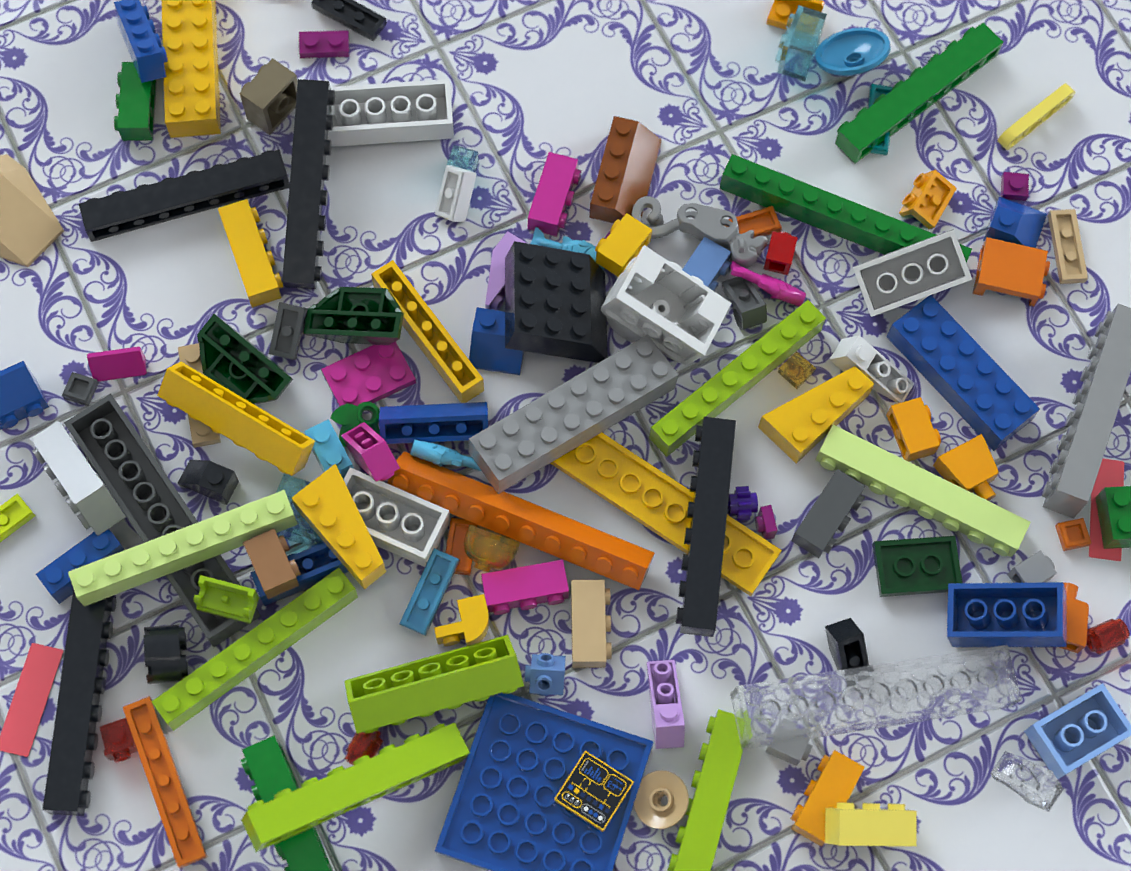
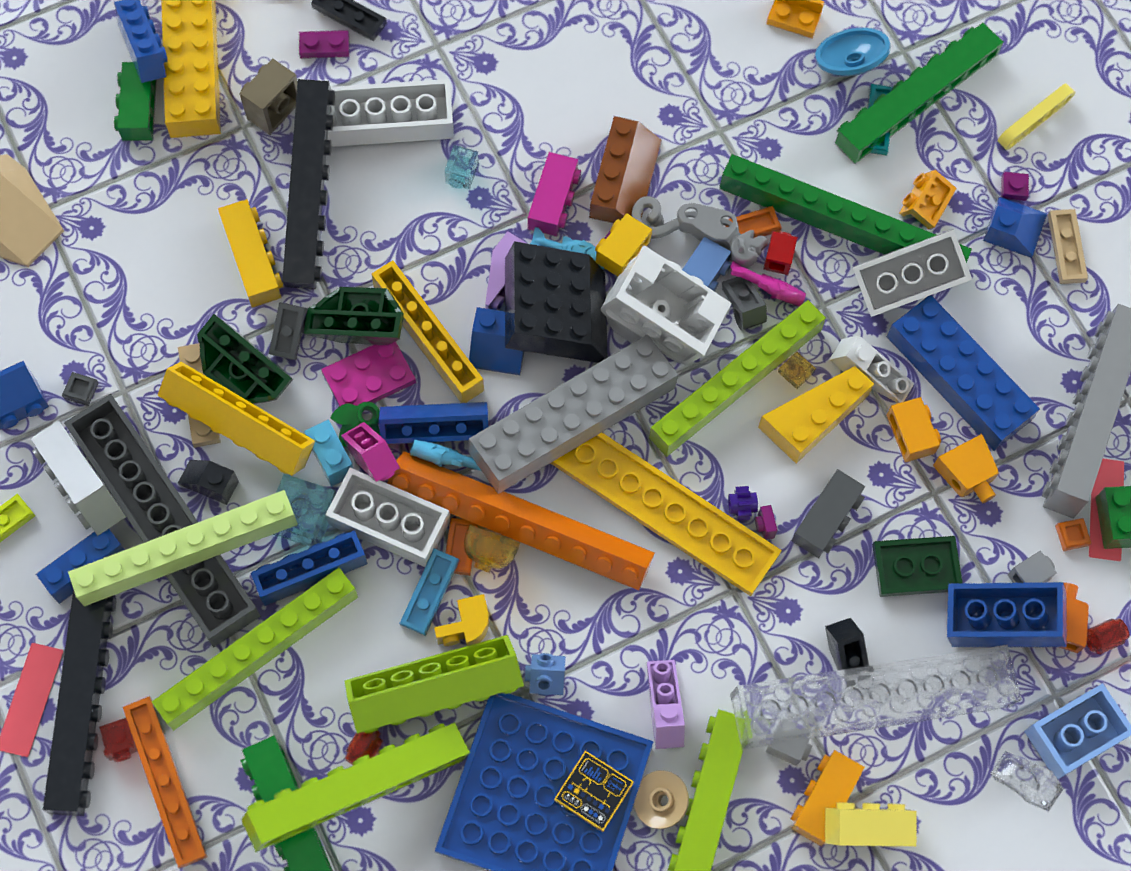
black brick [79,149,290,242] -> none
dark pink slope [87,347,147,382] -> none
black brick [144,625,188,684] -> none
lime hinge [194,575,259,624] -> none
medium nougat brick [243,529,301,599] -> none
yellow wedge [291,463,386,590] -> none
white slope [435,165,476,222] -> none
dark pink brick [481,560,569,615] -> none
tan brick [571,580,612,668] -> none
black brick [676,417,736,637] -> none
clear light blue brick [775,5,827,81] -> none
yellowish green brick [816,425,1031,557] -> none
orange panel [972,237,1050,307] -> none

